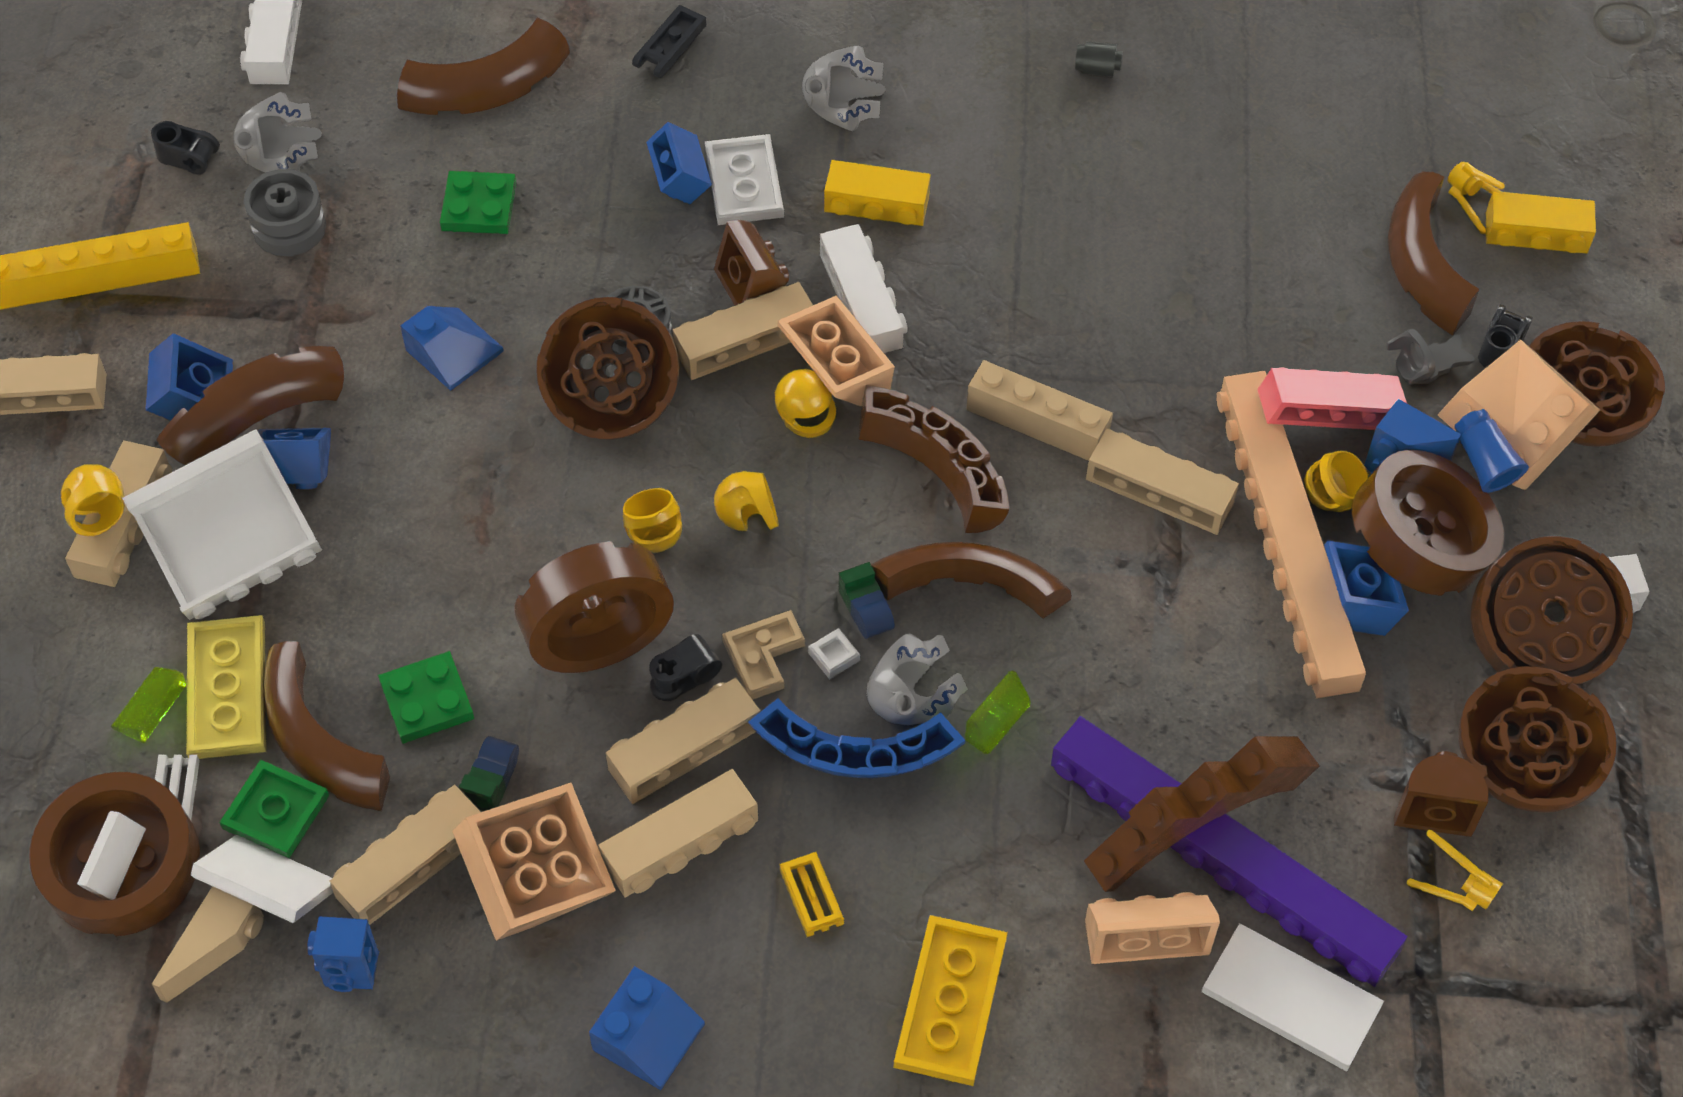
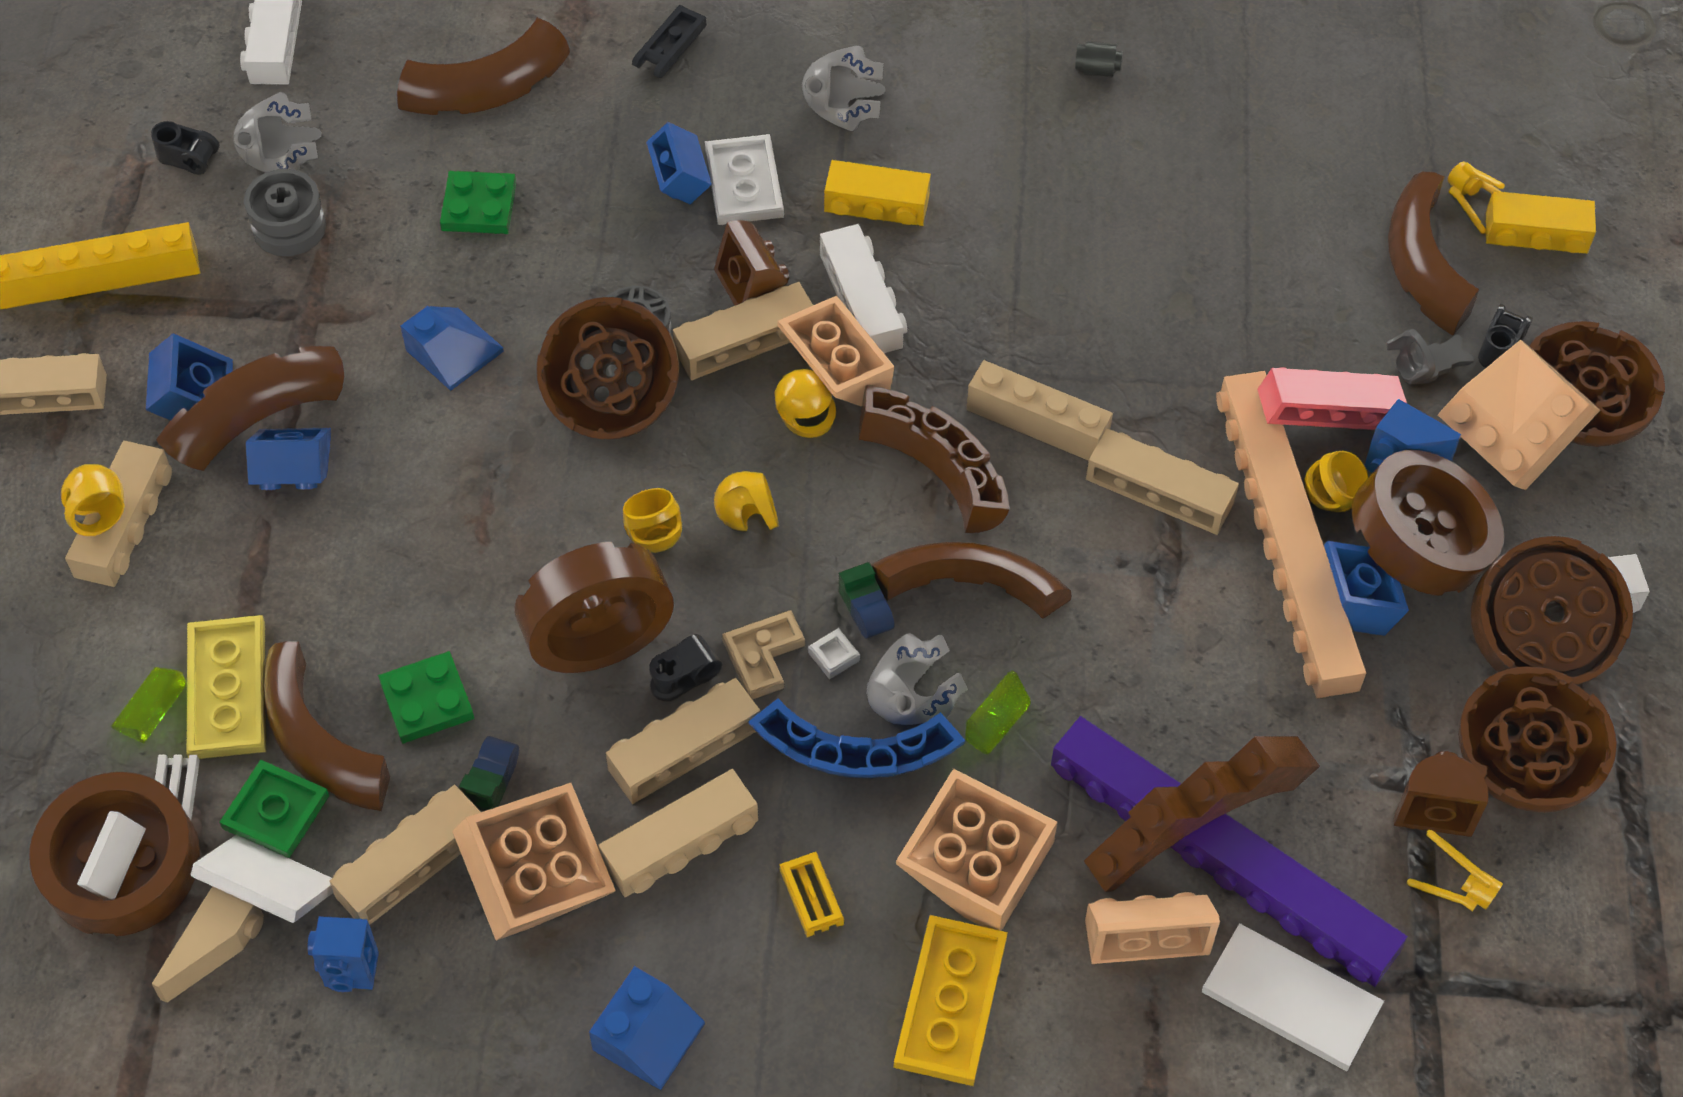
white panel [123,429,322,620] -> none
blue plant [1454,409,1529,493] -> none
none -> light nougat slope [896,769,1057,931]

